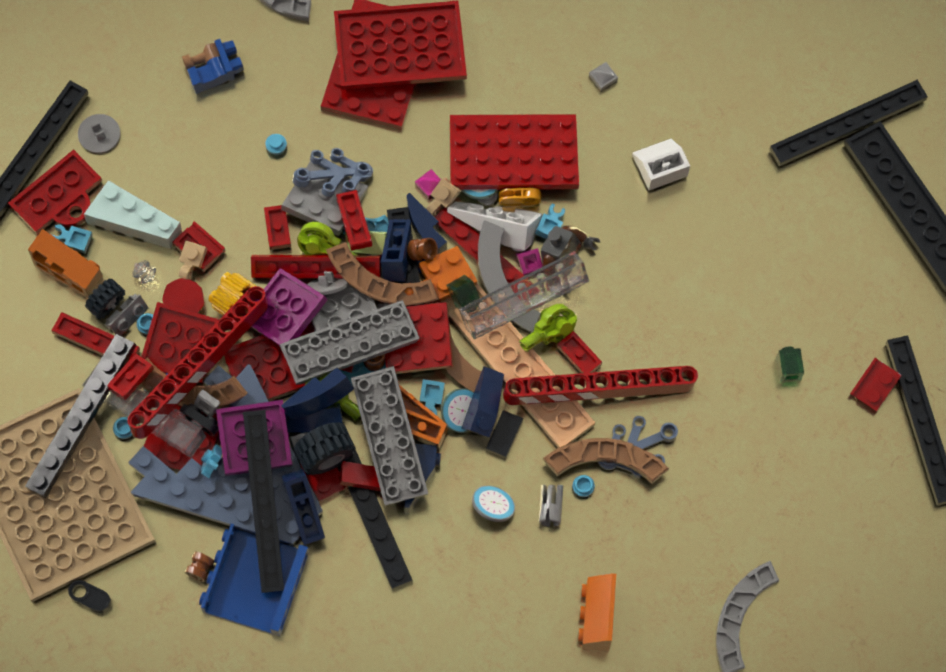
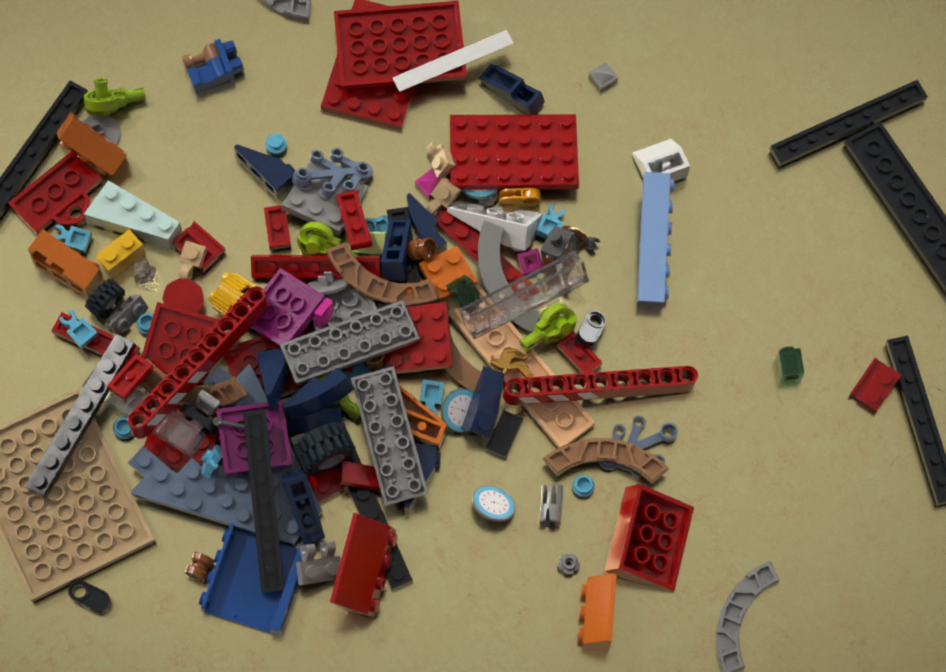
none -> orange wedge [57,112,127,176]
none -> medium azure plate [59,309,98,349]
none -> lime pin [84,78,145,117]
none -> yellow brick [95,229,145,279]
none -> dark grey hinge [213,417,244,429]
none -> dark blue slope [234,144,295,198]
none -> dark blue slope [256,348,290,412]
none -> light grey plate [296,541,340,585]
none -> dark pink tile [314,298,334,329]
none -> red slope [330,513,397,617]
none -> white sticker [393,30,513,92]
none -> tan plate [427,141,455,179]
none -> dark blue slope [479,63,545,115]
none -> pearl gold piece [490,348,534,377]
none -> light grey plate [558,553,580,575]
none -> piece [575,310,606,348]
none -> red slope [605,484,694,591]
none -> light blue brick [637,172,674,305]

